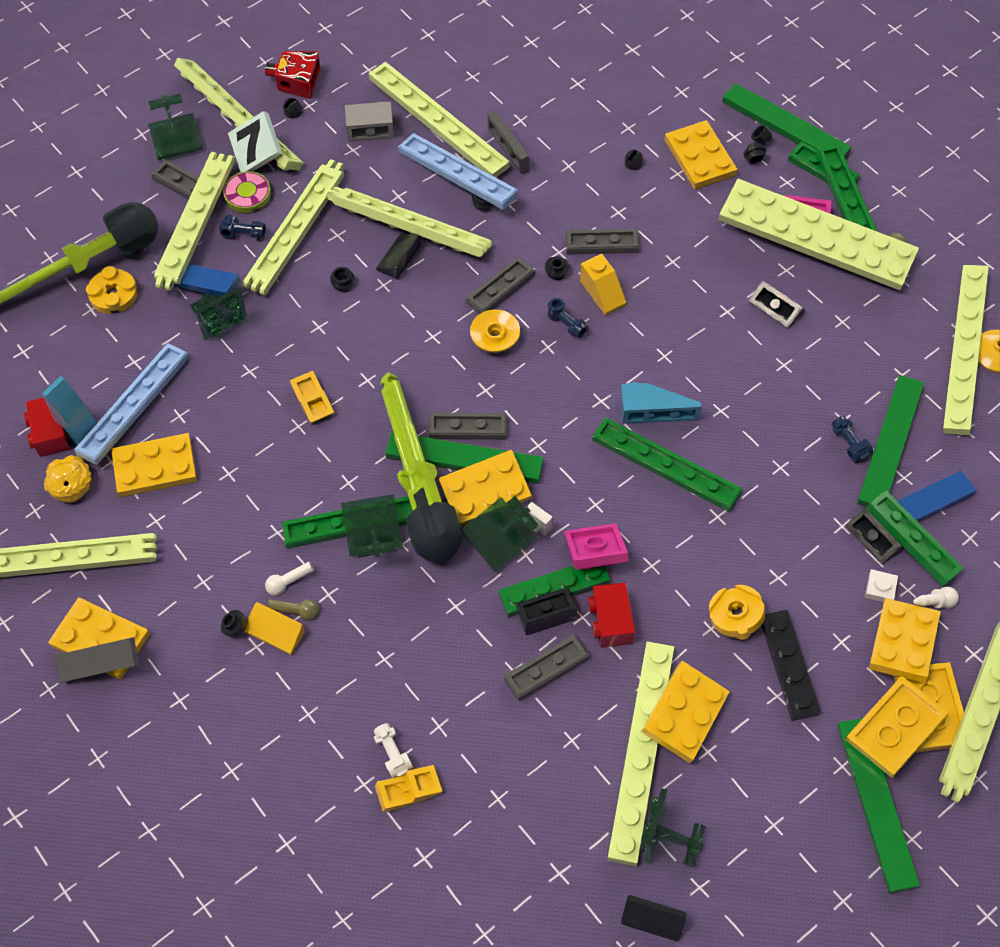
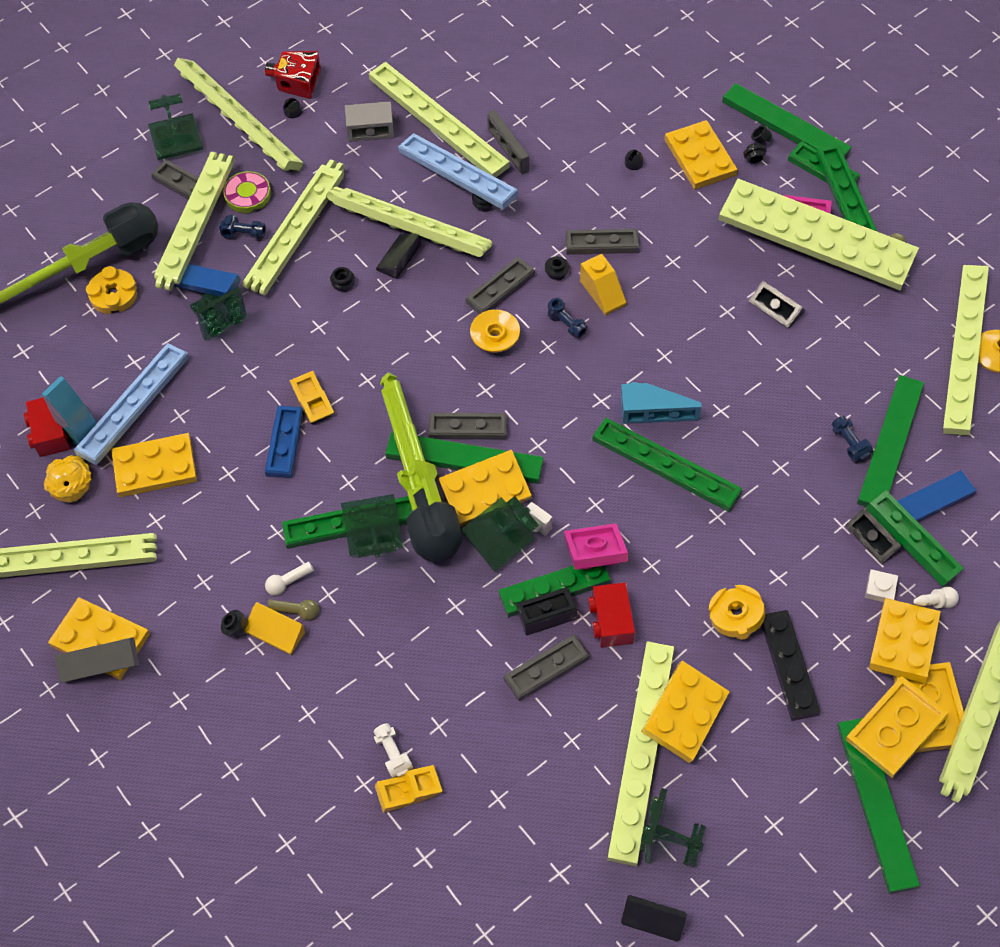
light aqua tile [228,111,282,172] -> none
none -> blue tile [265,405,304,478]

